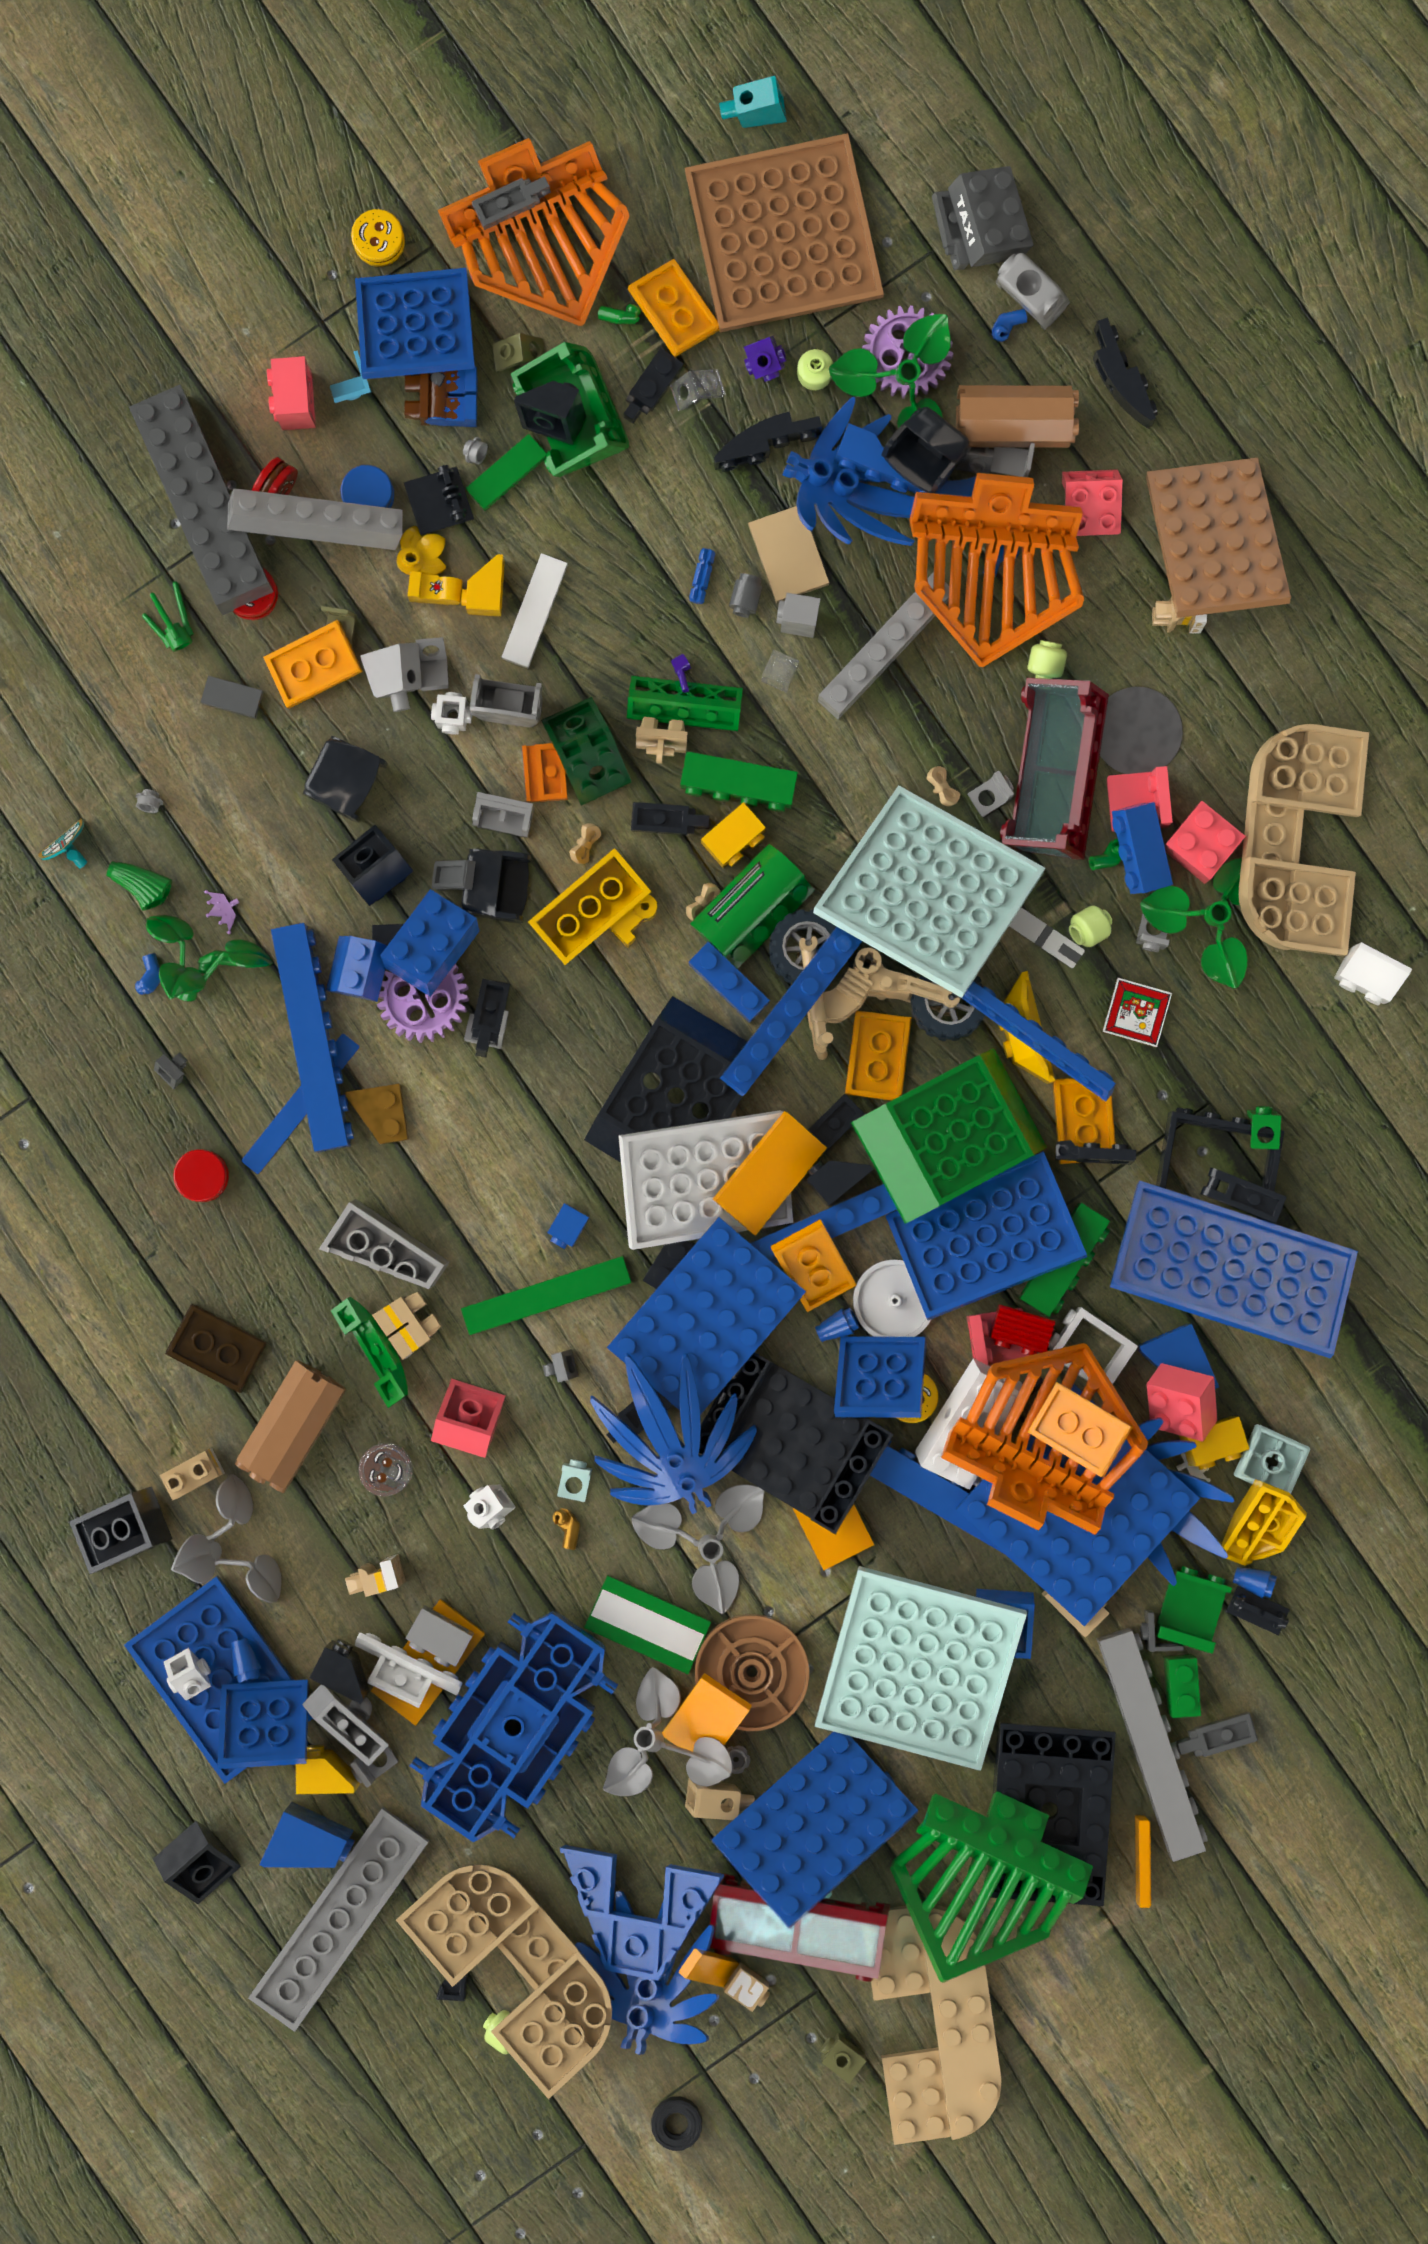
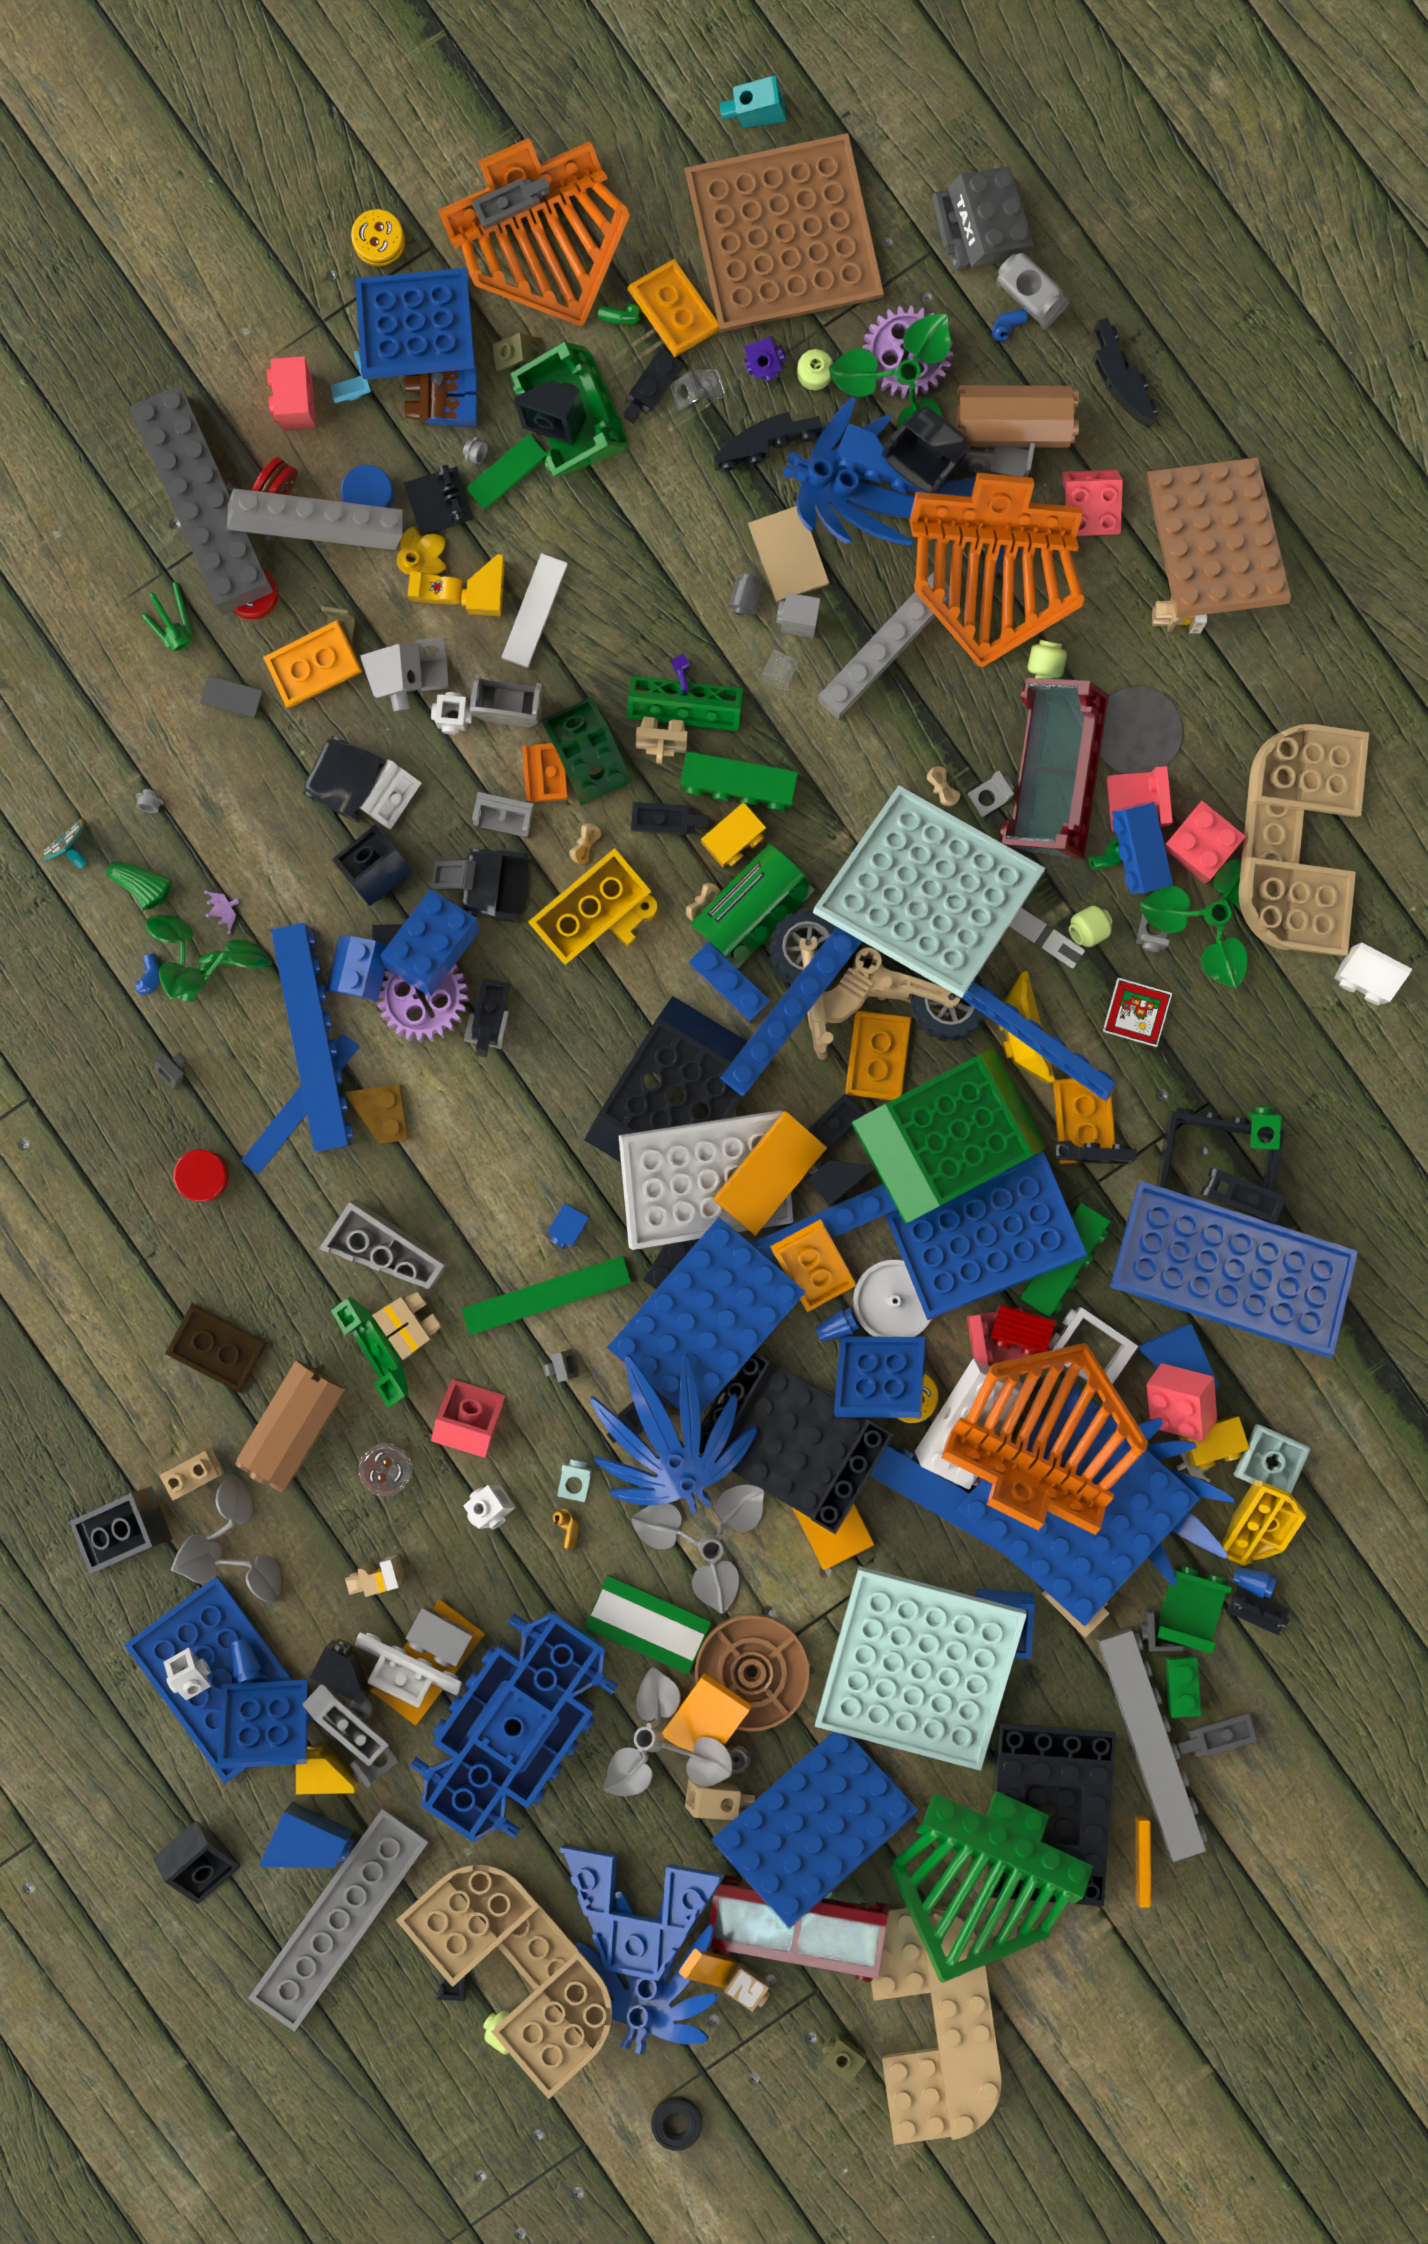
blue axle [689,548,715,604] -> none
light orange tile [1028,1382,1133,1478] -> none
none -> white plate [359,759,421,830]

